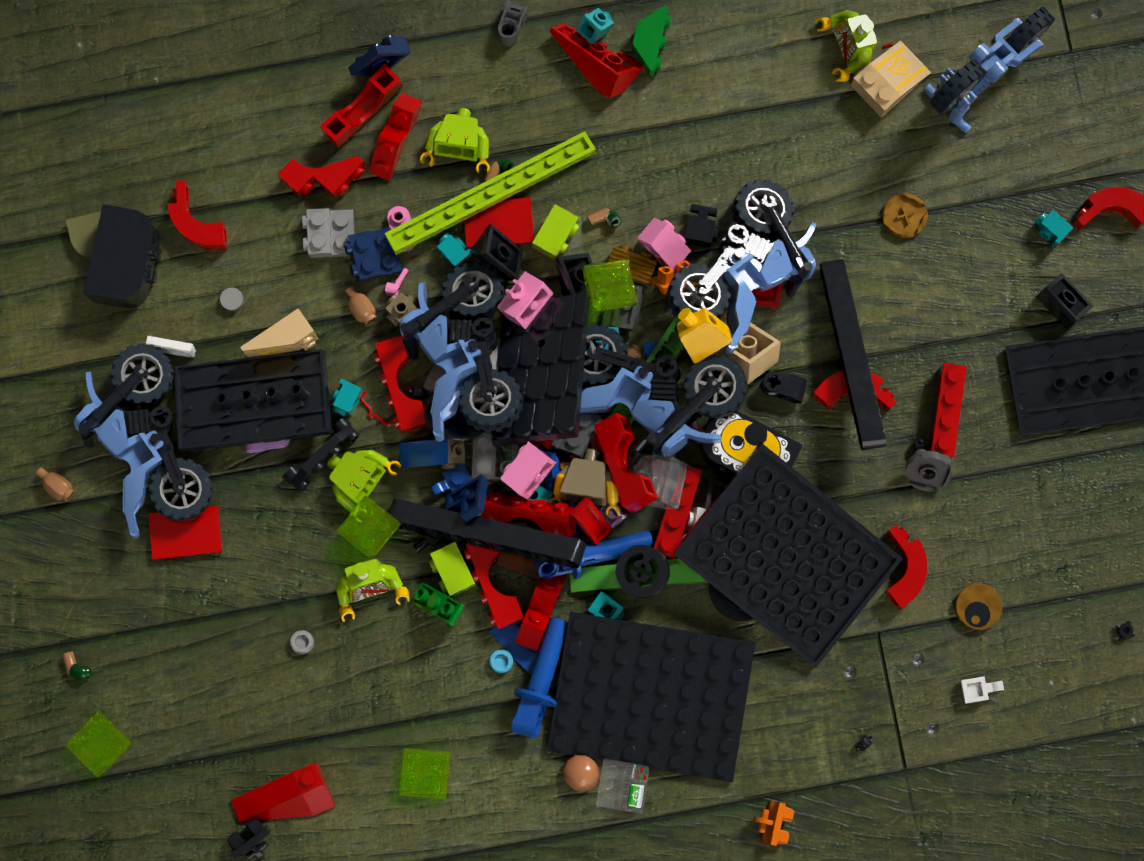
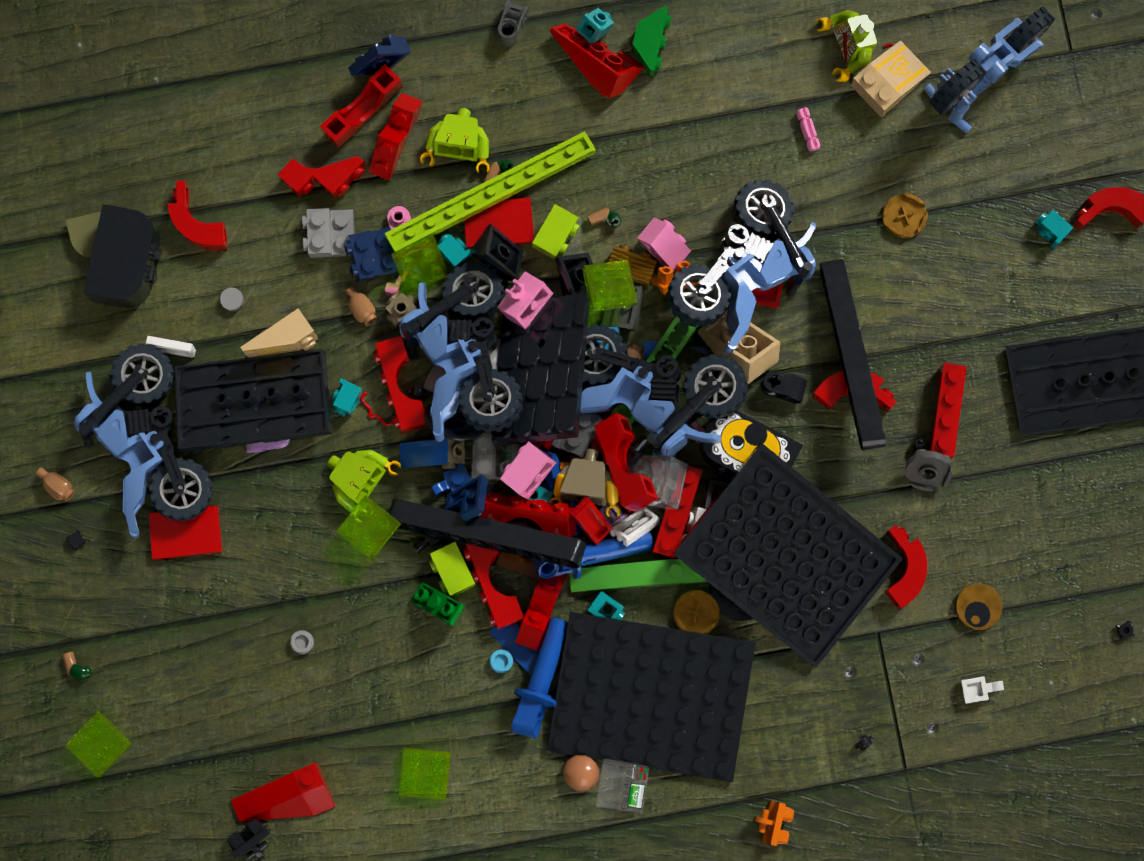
black plate [282,417,360,492] -> none
lime torso [336,559,410,622] -> none
black wheel [616,545,670,598] -> none
yellow torso [677,308,732,364] -> none
black brick [685,203,719,248] -> none
black slope [1036,273,1093,330] -> none
none -> black piece [66,530,86,550]
none -> clear neon green plate [391,237,448,293]
none -> white tile [610,507,660,547]
none -> pearl gold tile [674,590,720,634]
none -> bright pink axle [796,107,820,152]

